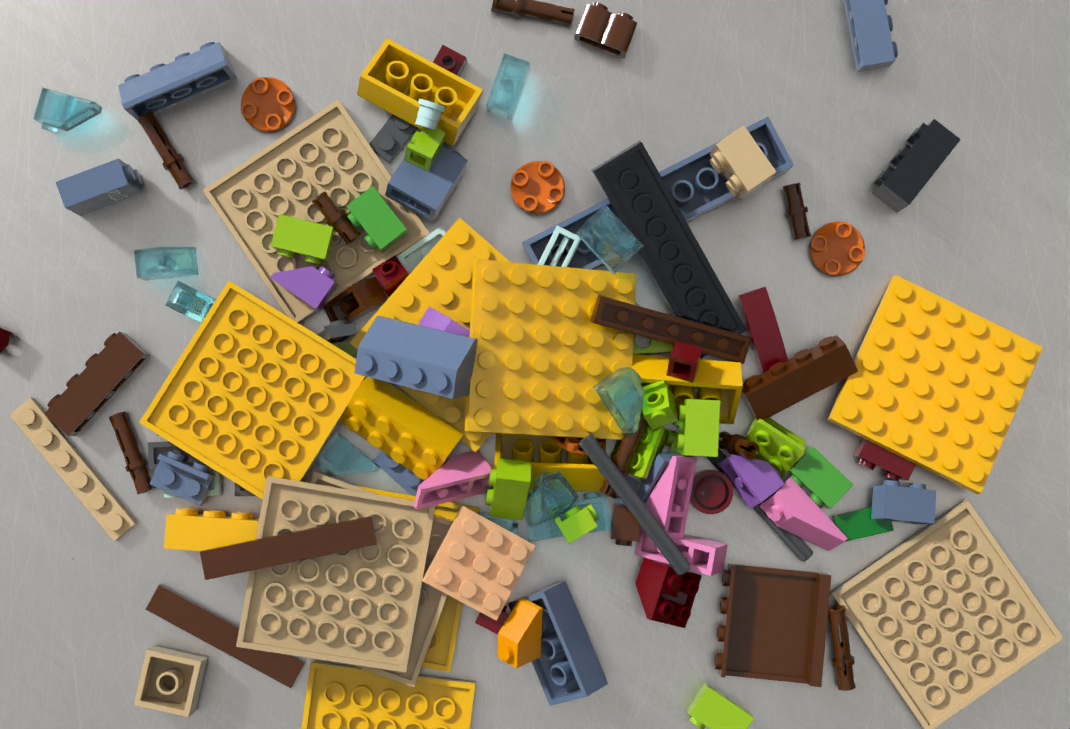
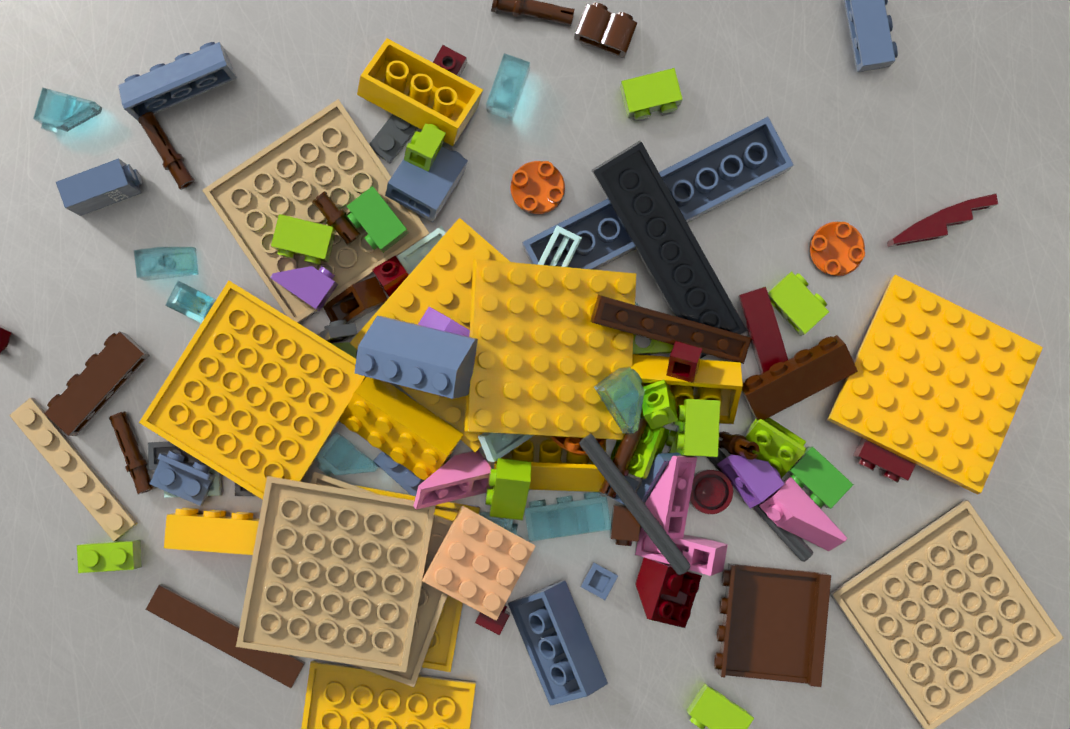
tan brick [133,646,208,717] -> none
reddish brown tile [200,516,377,580] -> none
orange dish [240,77,295,132] -> none
light aqua piece [415,98,446,130] -> none
light orange slope [497,598,543,668] -> none
clear light blue slope [527,471,579,528] -> none
lime brick [554,504,599,544] -> none
clear light blue brick [576,205,644,275] -> none
tan brick [710,125,776,200] -> none
reddish brown pin [783,183,811,240] -> none
reddish brown pin [828,605,856,691] -> none
green tile [832,507,894,542] -> none
sand blue brick [871,480,936,525] -> none
black brick [872,119,961,213] -> none
none -> lime brick [77,540,142,573]
none -> light aqua plate [478,432,534,462]
none -> sand blue plate [581,562,618,600]
none -> lime brick [620,68,683,120]
none -> lime brick [768,271,829,336]
none -> dark red slope [887,194,998,247]

